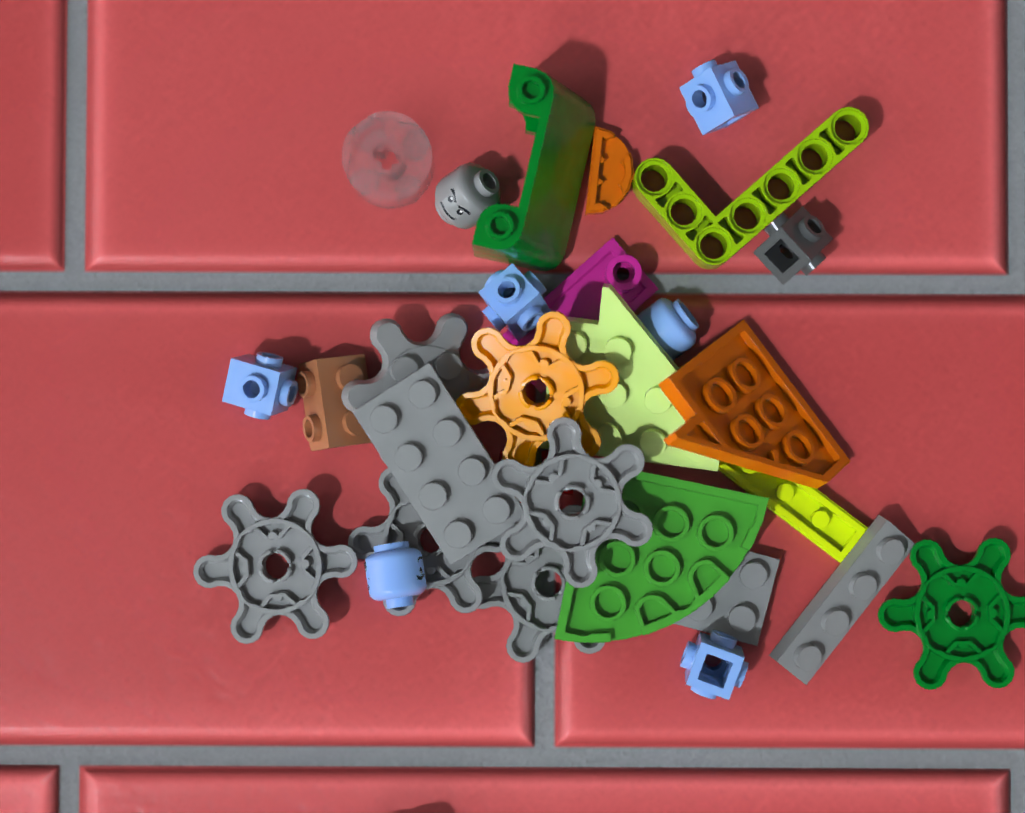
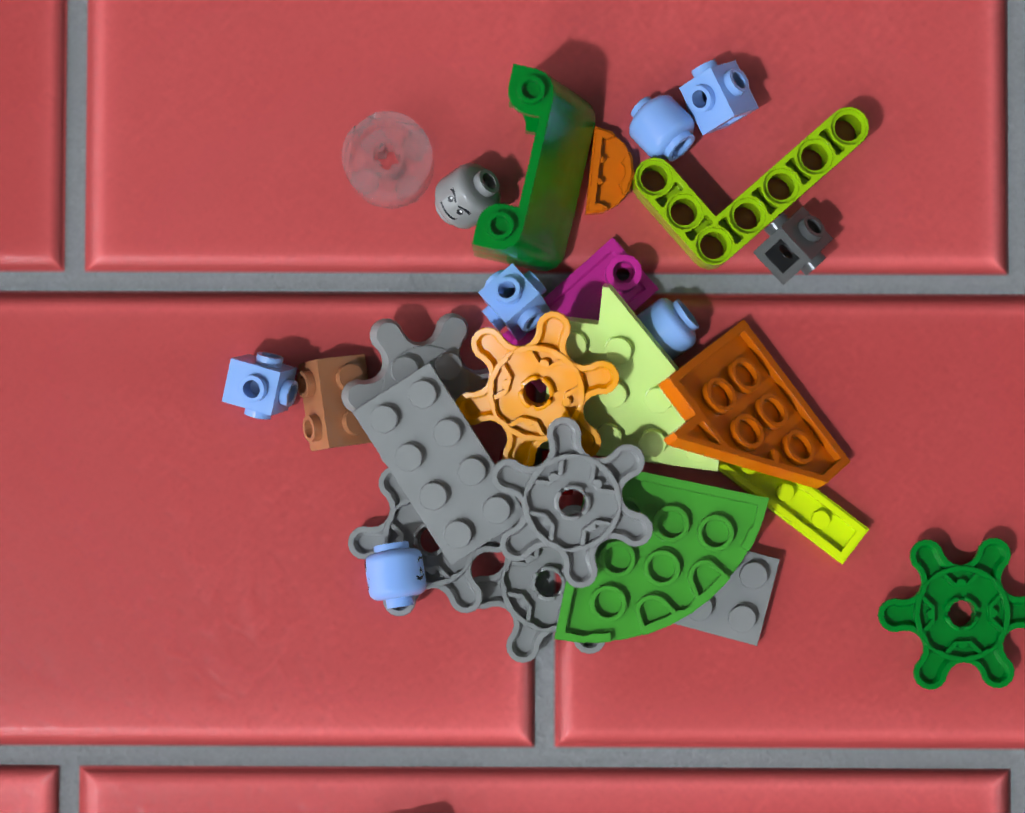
light grey plate [193,489,358,644] -> none
light blue brick [680,630,748,700] -> none
light grey plate [769,515,915,685] -> none
none -> light blue head [629,95,695,161]

